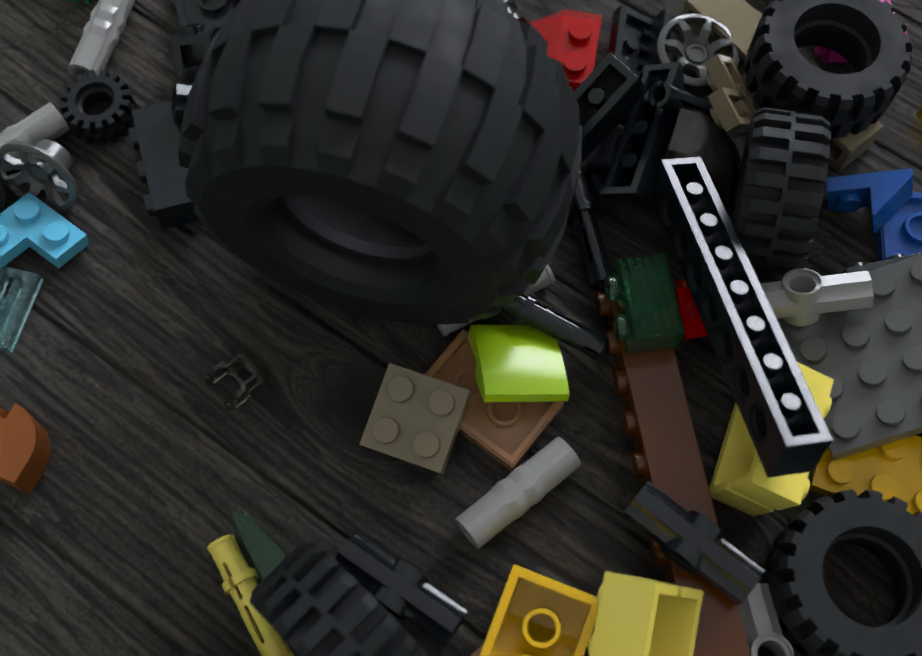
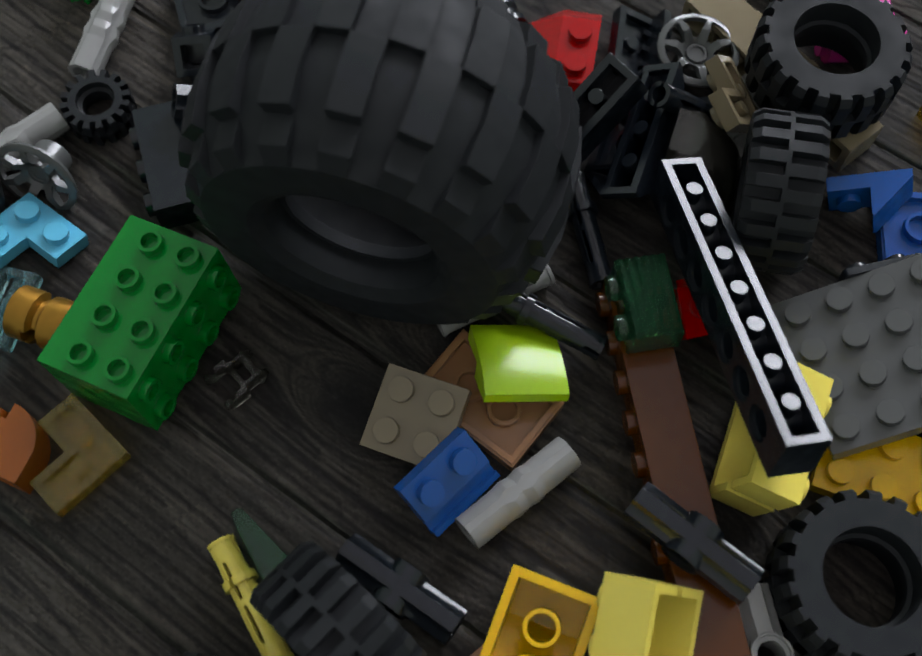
light grey piece [760,268,874,326] -> none
none -> pearl gold wheel [2,285,74,349]
none -> clear yellow plate [29,393,131,518]
none -> green brick [37,215,242,431]
none -> blue plate [393,427,501,537]

